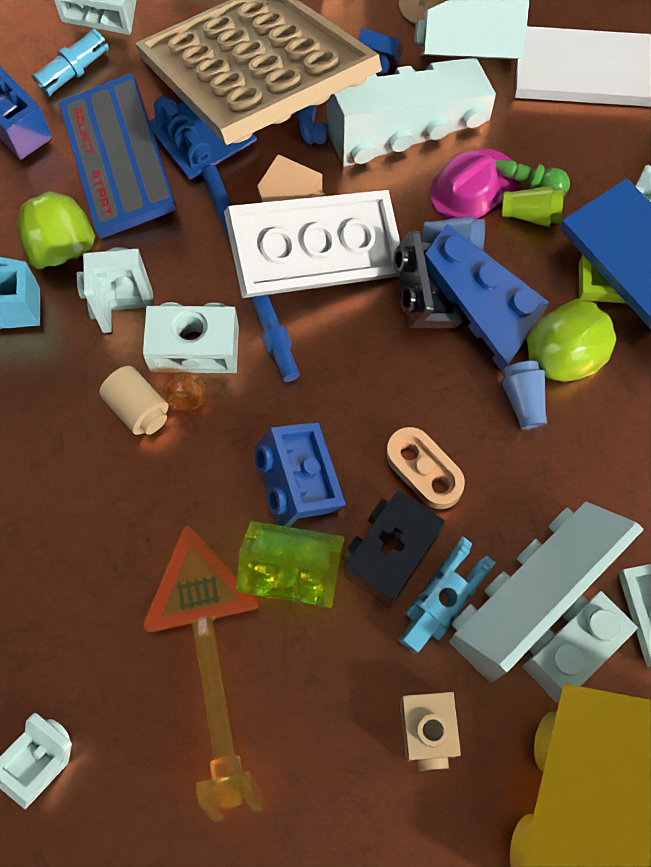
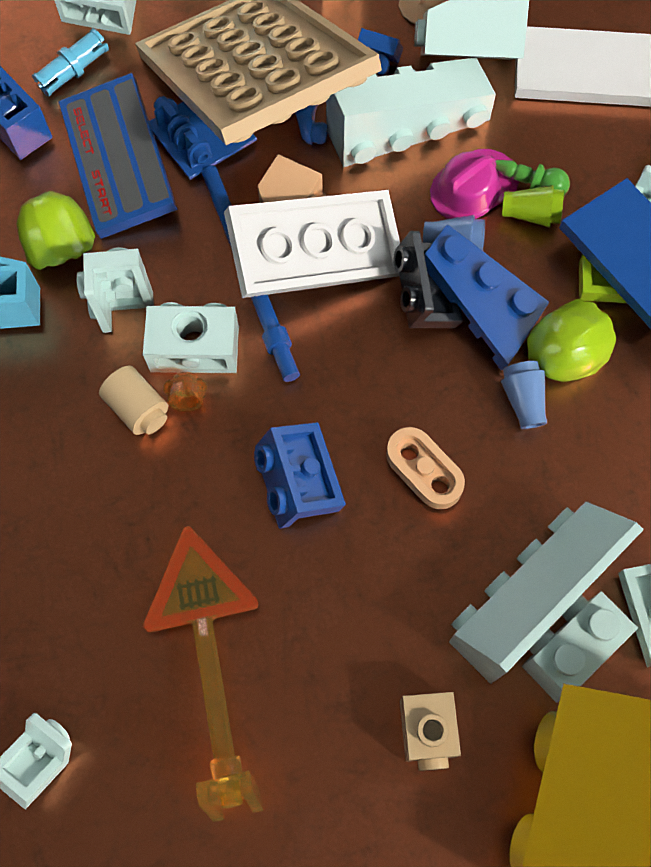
clear neon green brick [236,521,344,608] -> none
black brick [342,490,445,608] -> none
medium azure hinge [398,536,496,653] -> none

